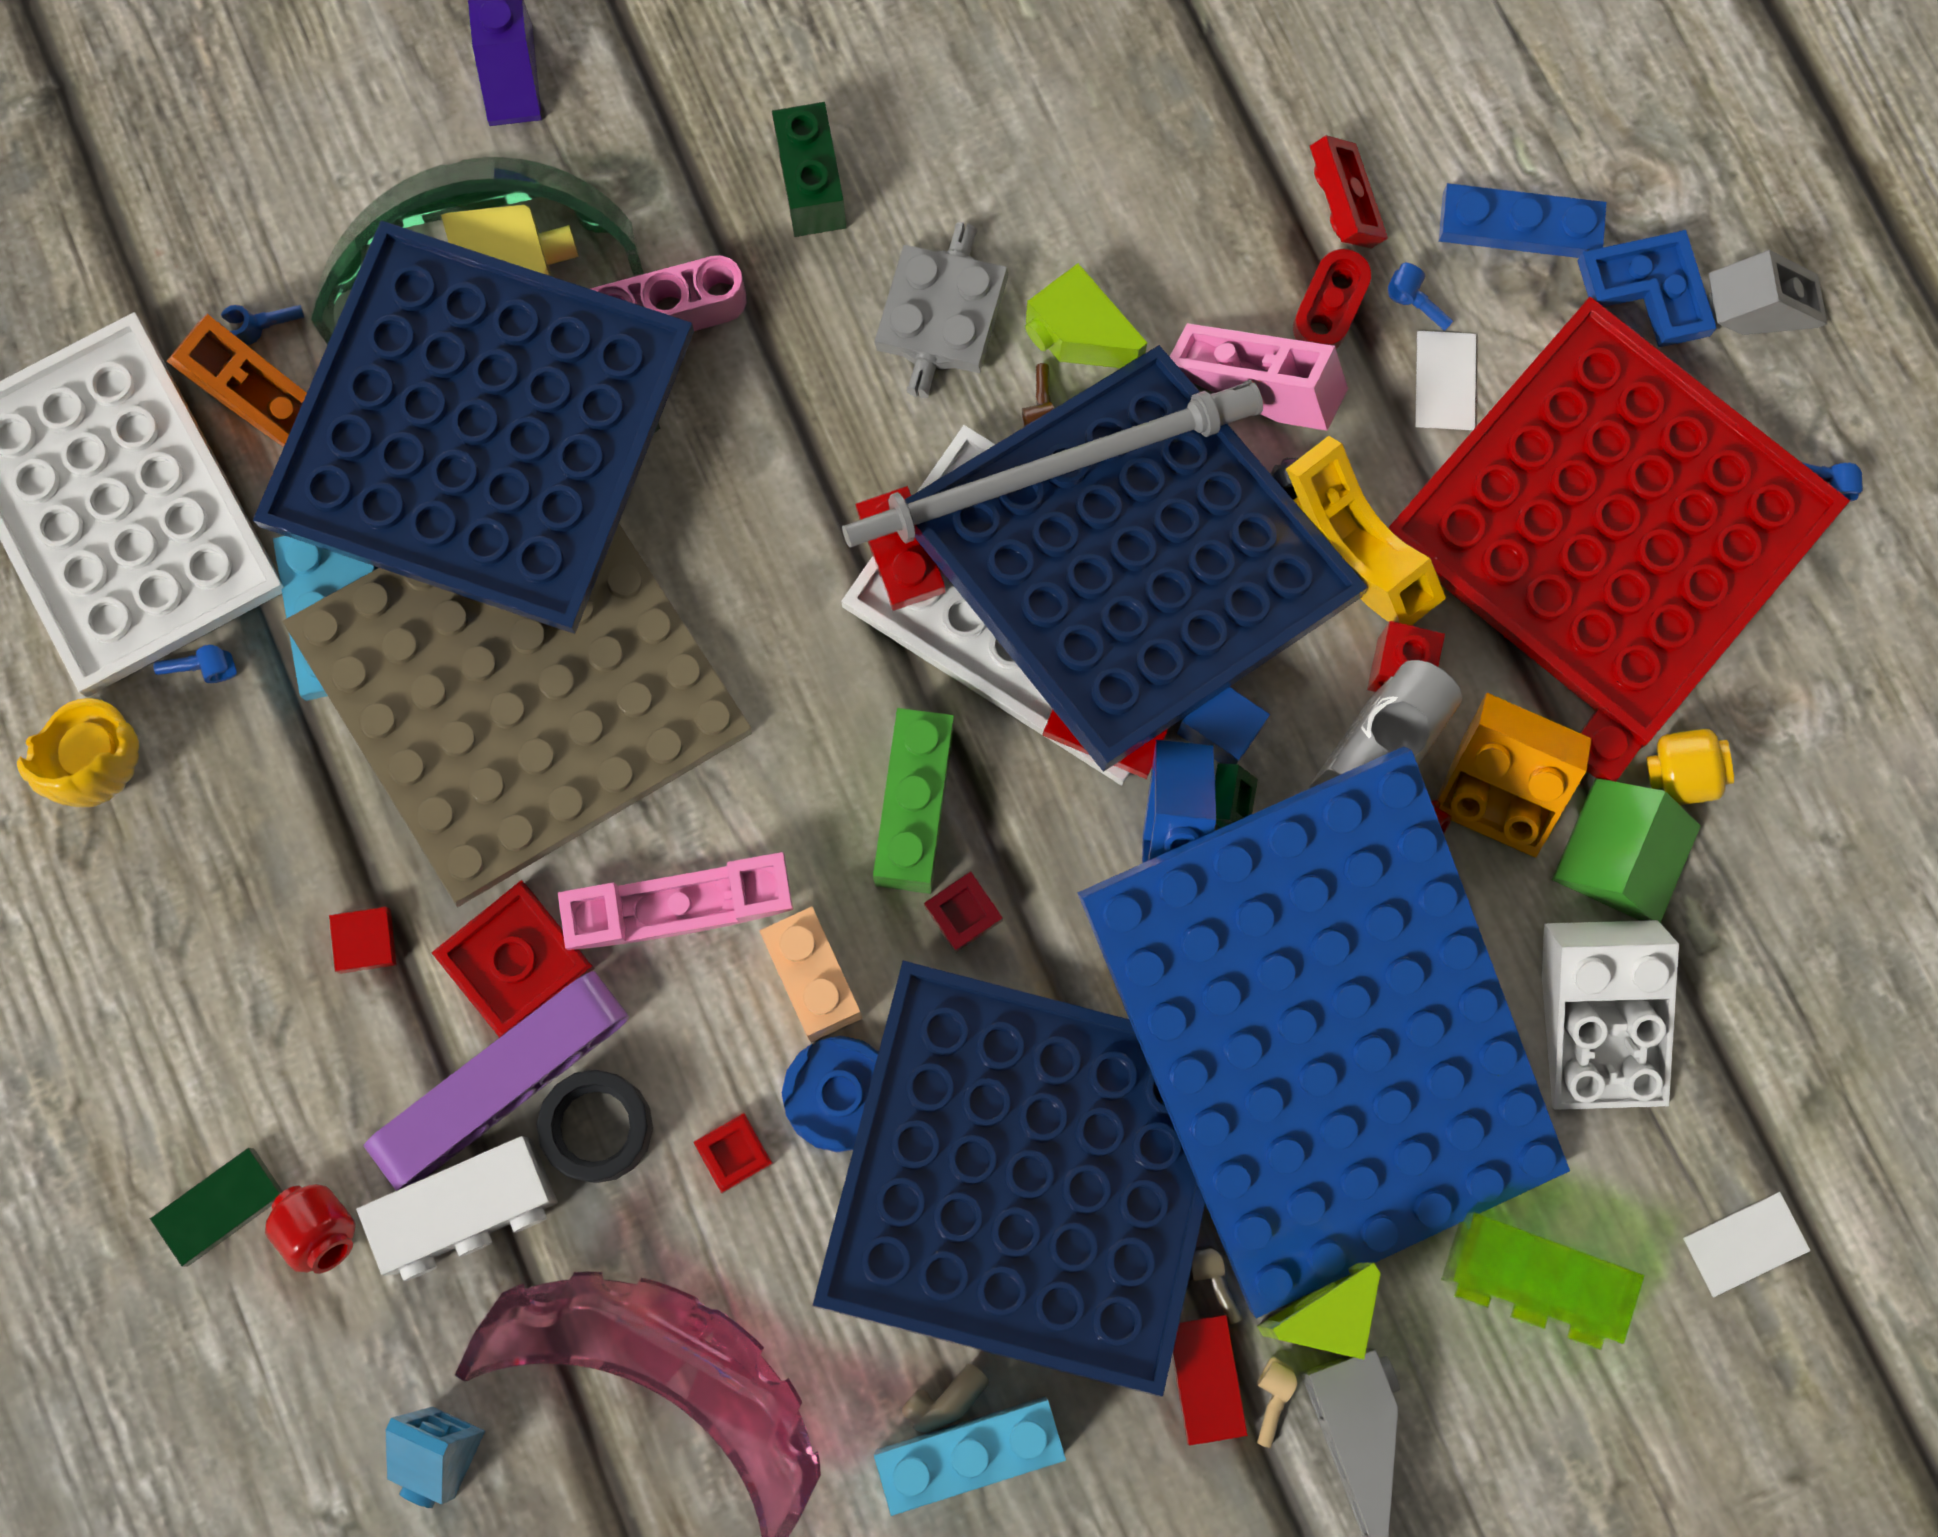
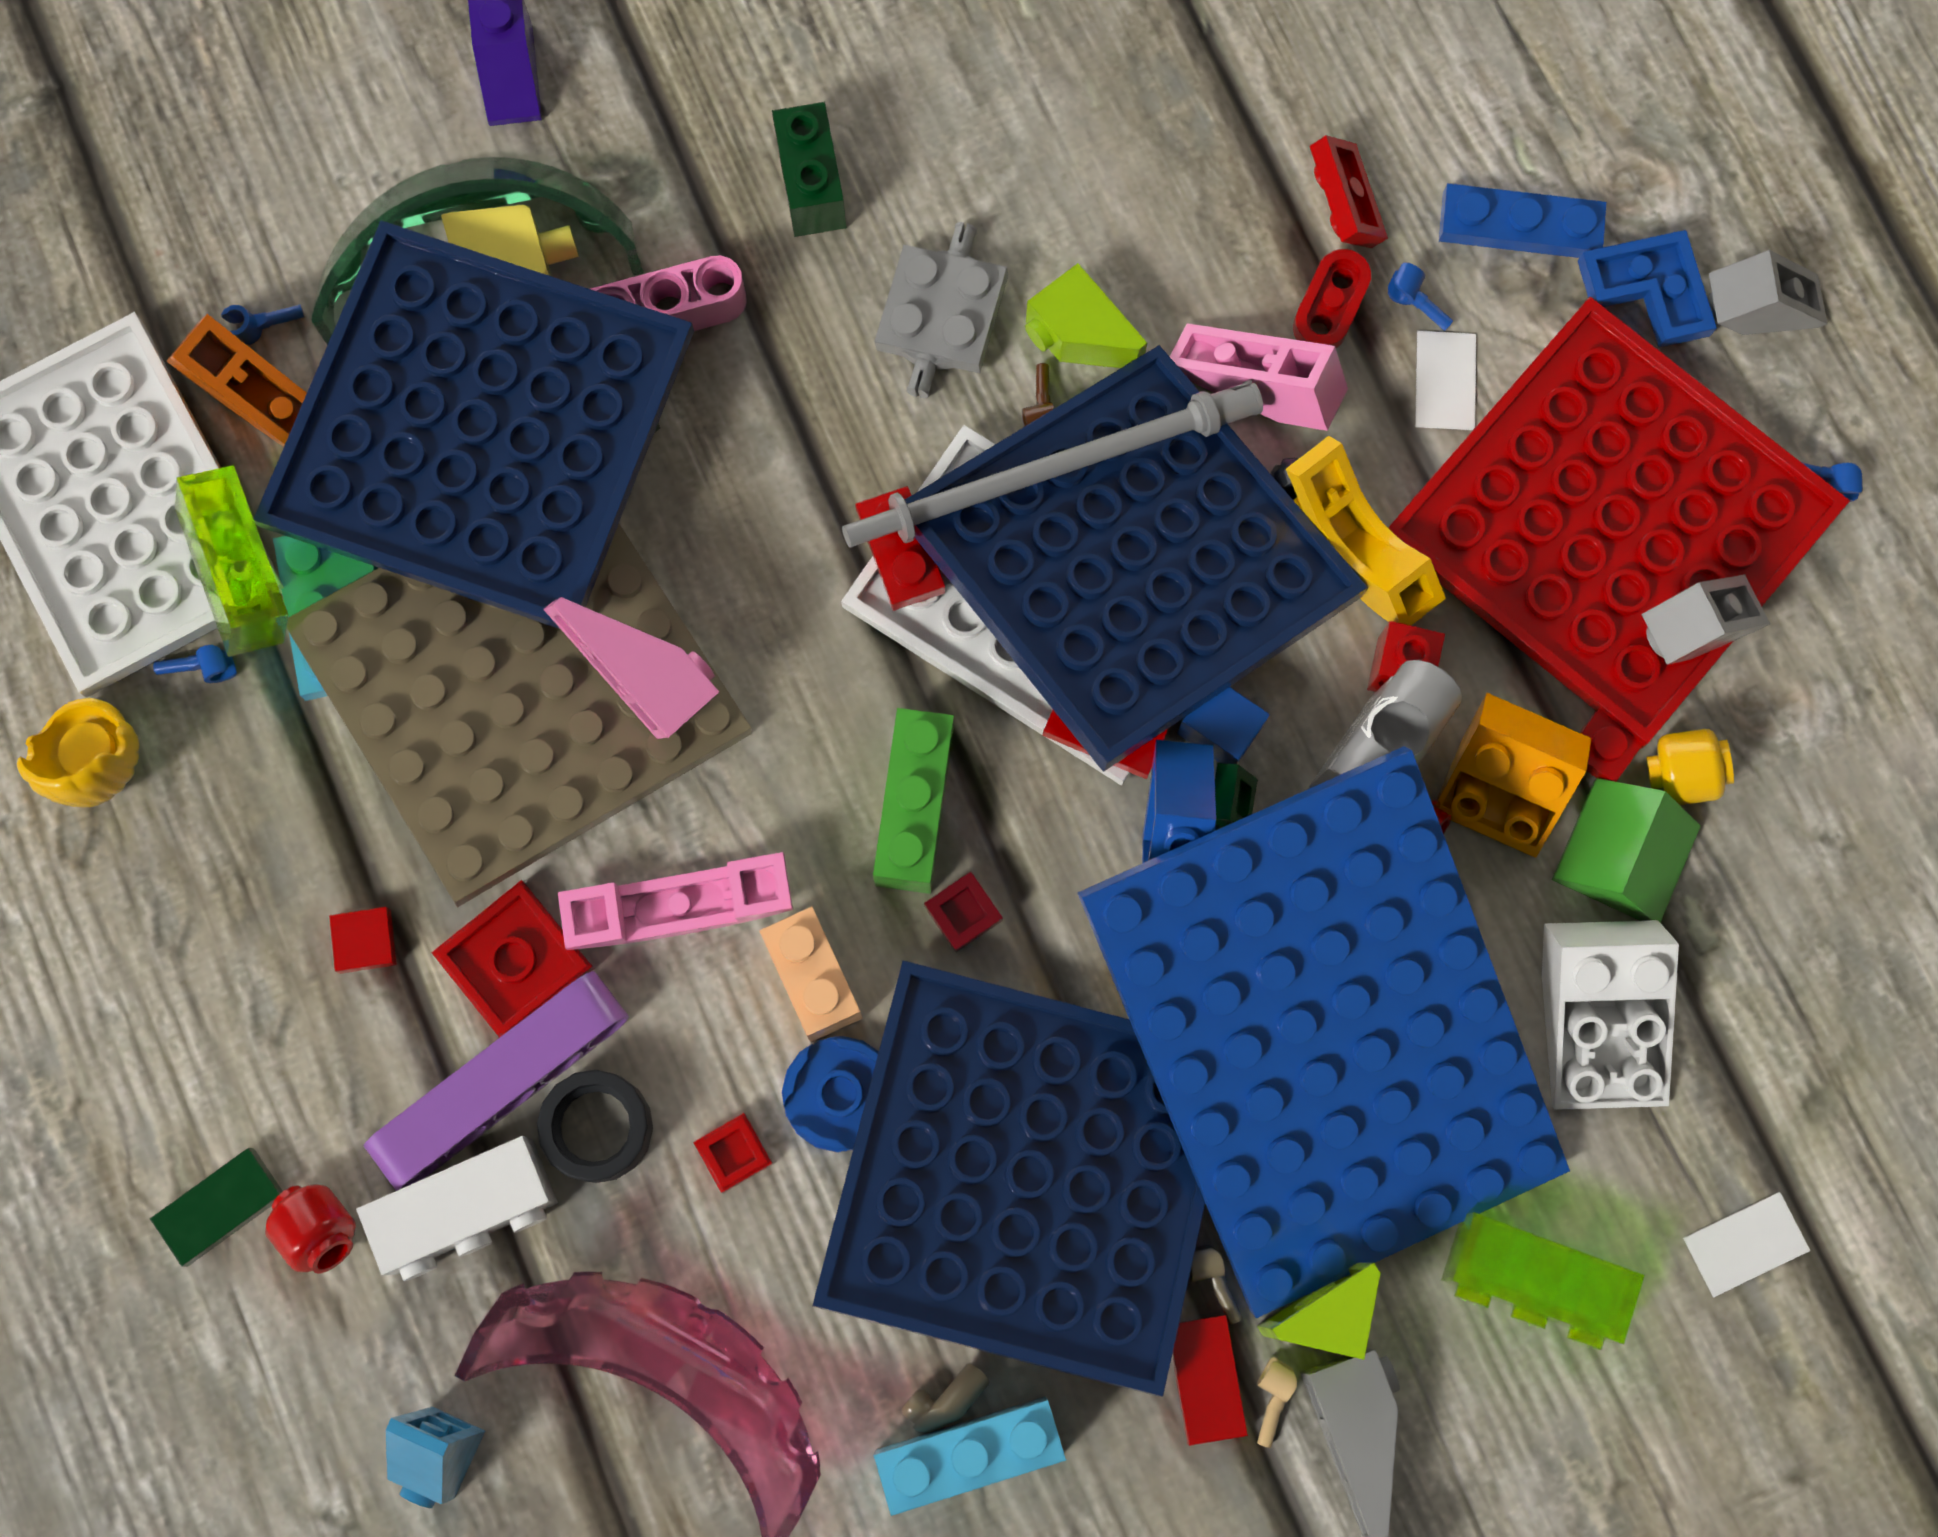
none -> clear neon green brick [175,465,289,657]
none -> bright pink slope [544,597,719,739]
none -> light grey slope [1641,575,1770,665]

